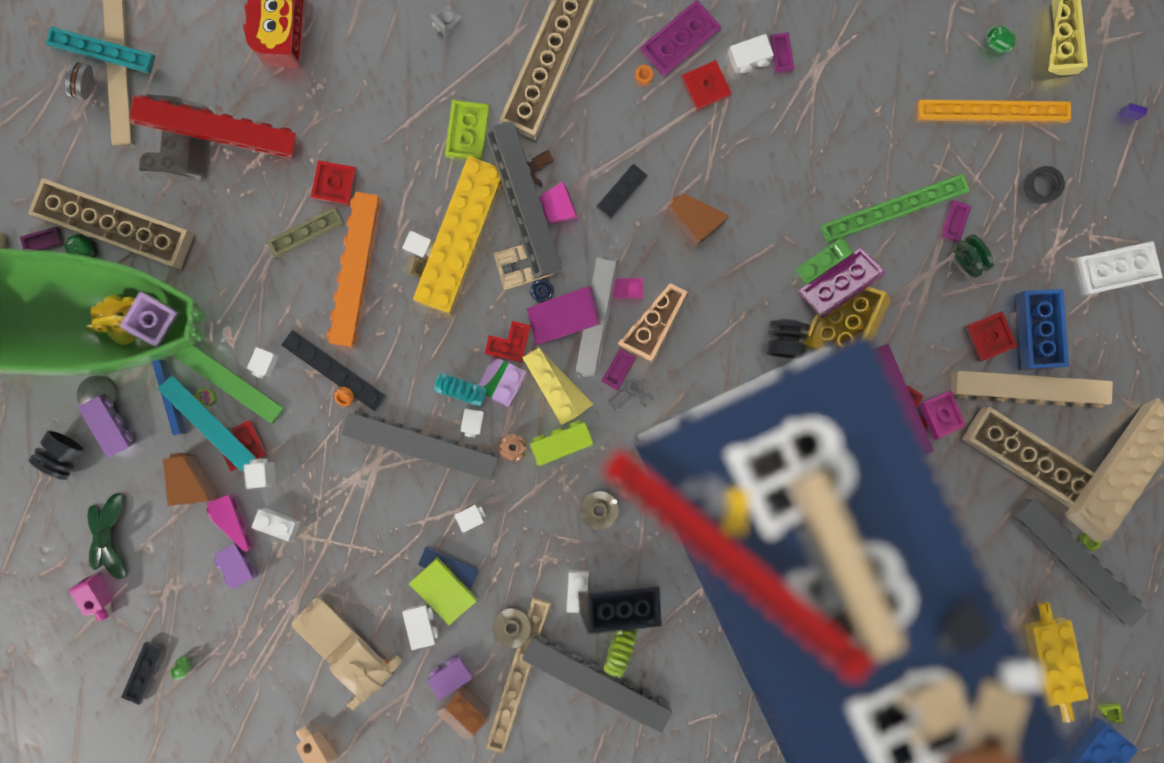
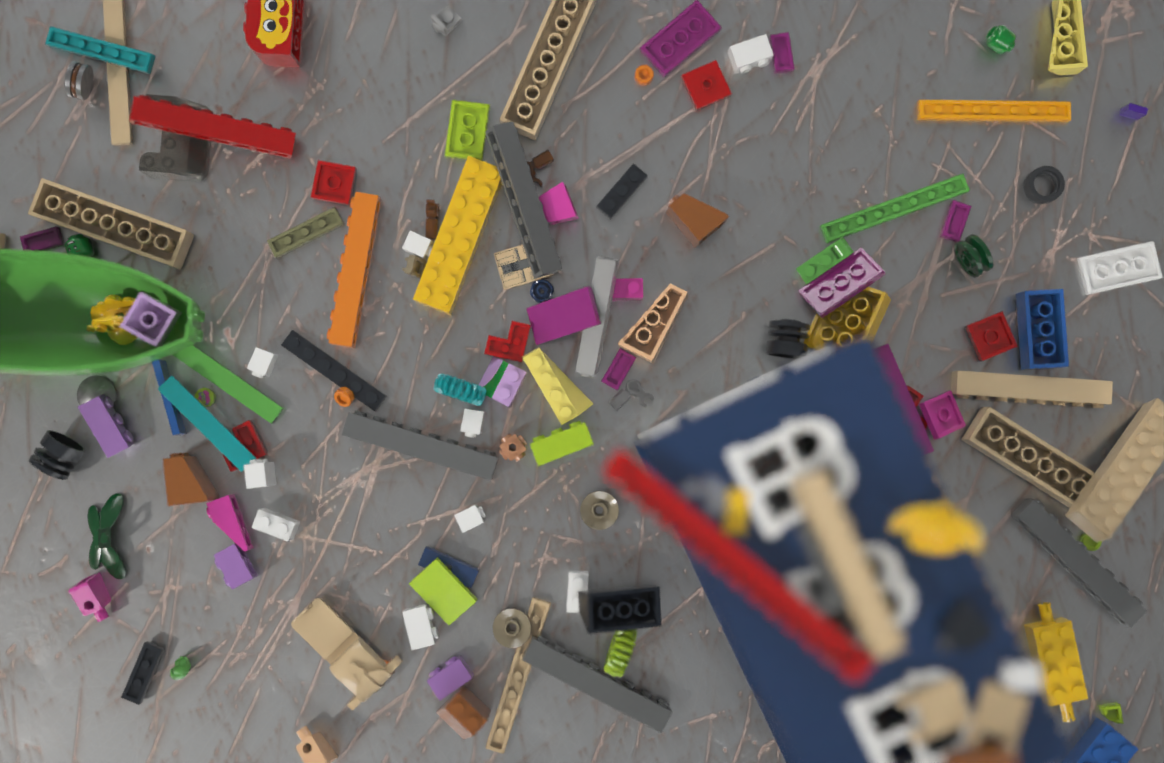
none -> reddish brown bar [425,199,440,240]
none -> yellow piece [889,503,982,554]

